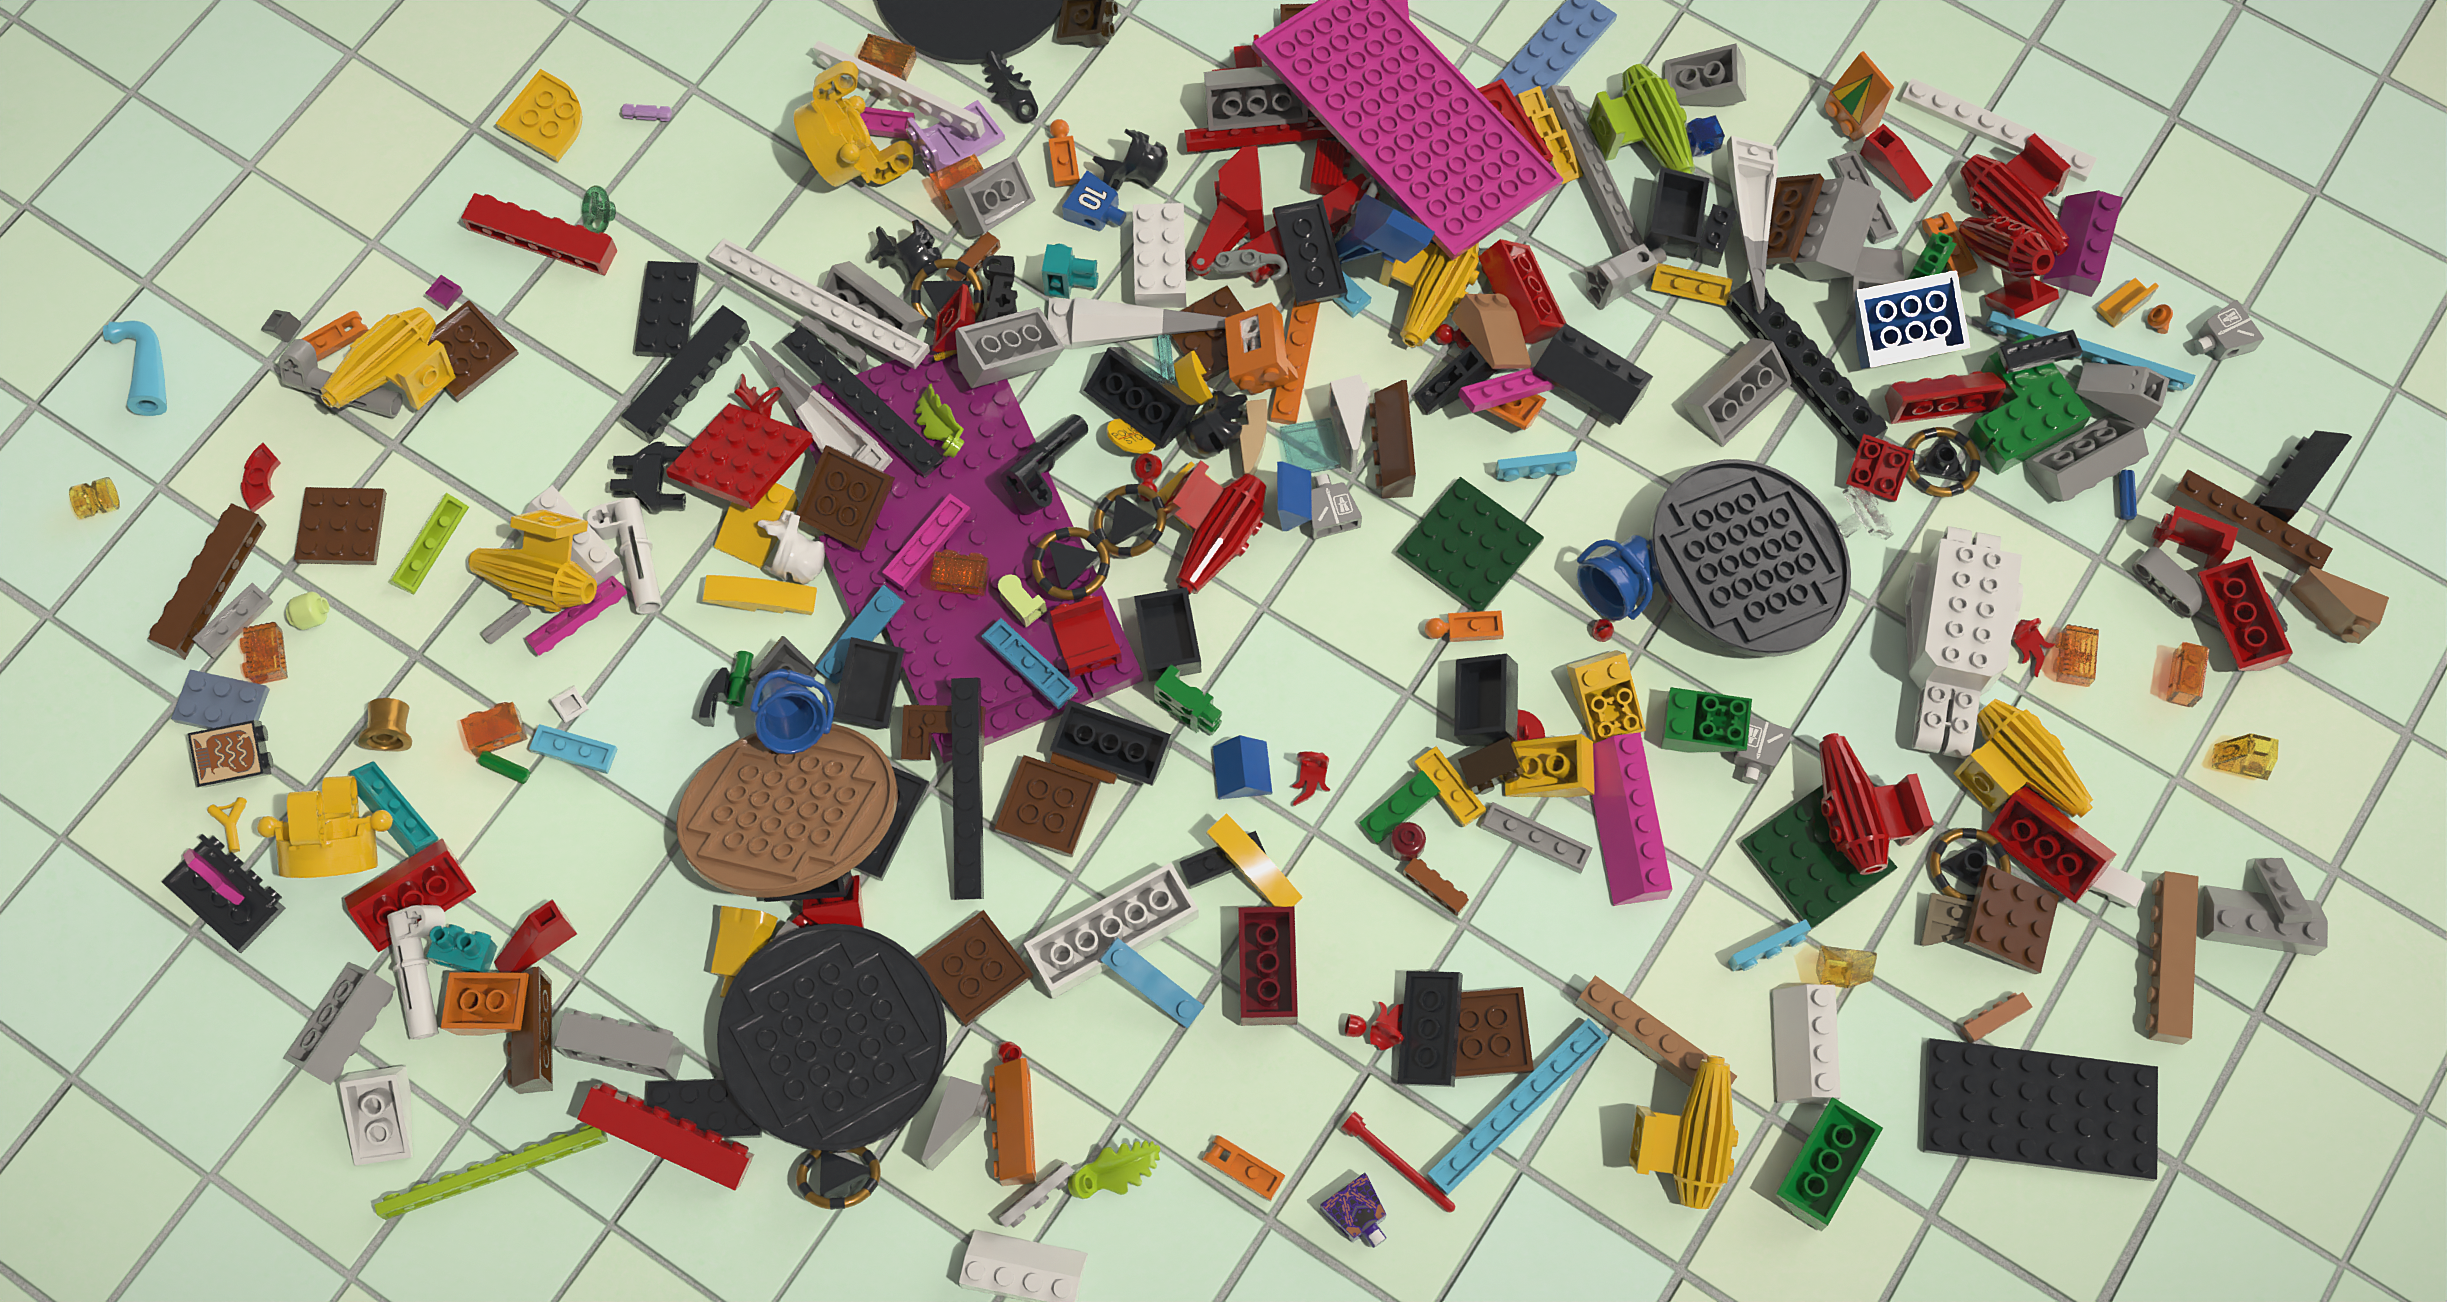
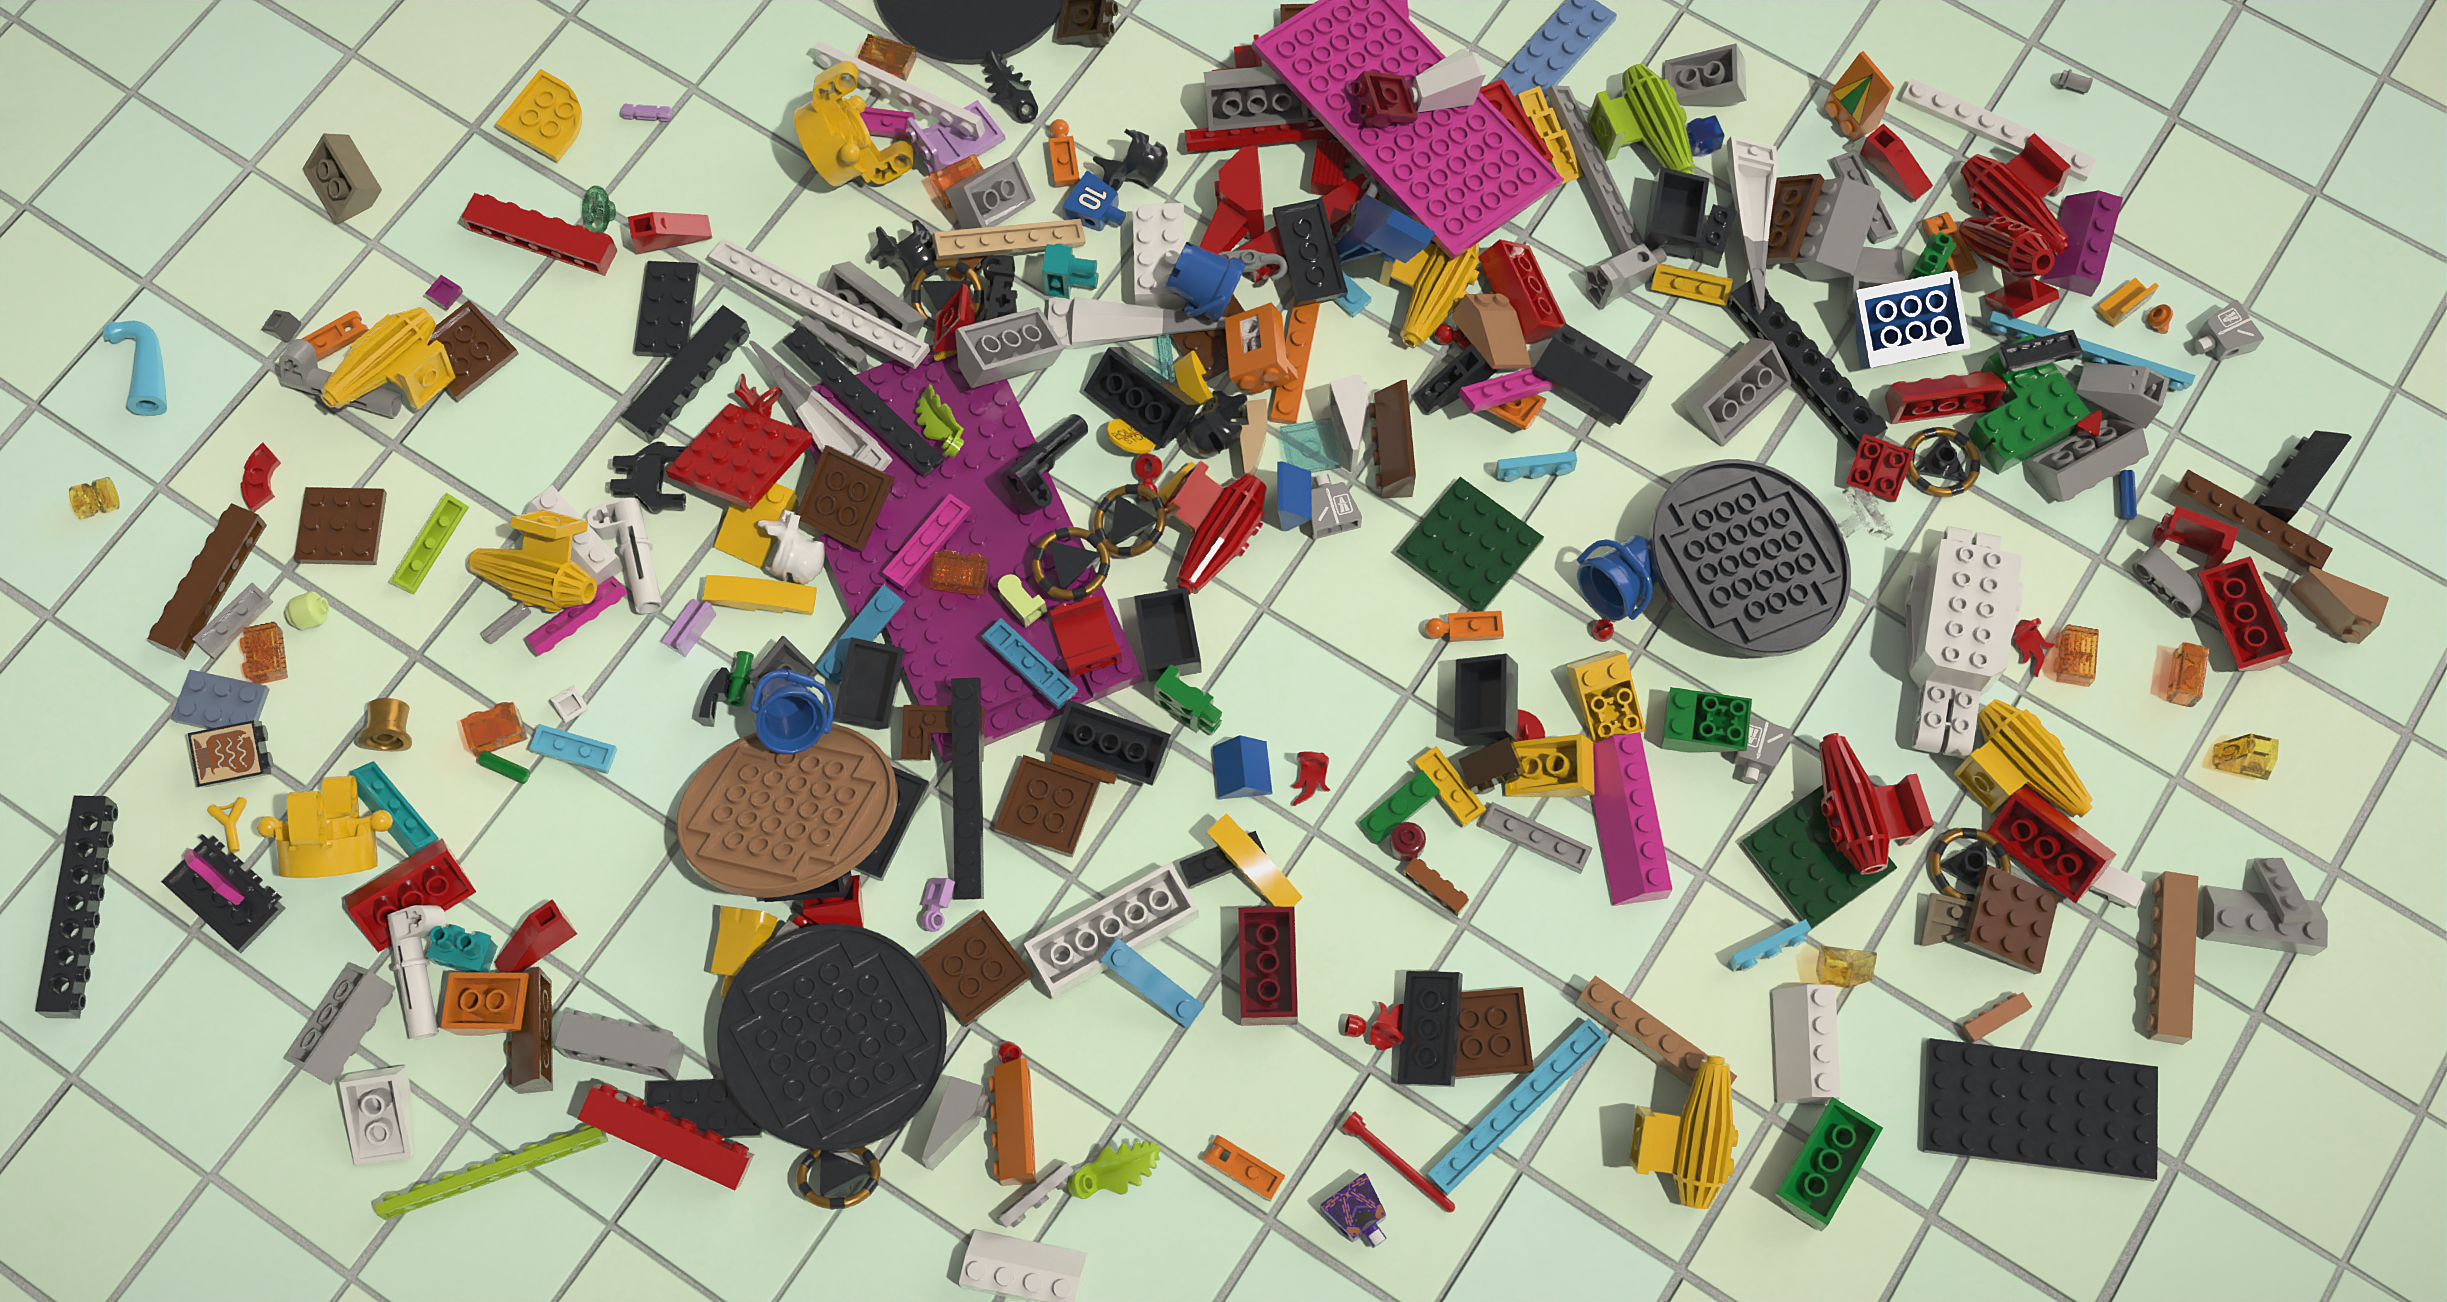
none -> black brick [35,795,119,1019]
none -> dark tan slope [302,133,382,224]
none -> red slope [628,212,713,254]
none -> lavender panel [662,599,716,657]
none -> lavender plate [921,878,955,932]
none -> tan plate [932,219,1086,260]
none -> blue piece [1164,242,1246,323]
none -> dark red plate [1351,71,1418,127]
none -> white slope [1409,48,1486,113]
none -> light grey pin [2058,69,2093,93]
none -> red slope [2075,410,2102,437]

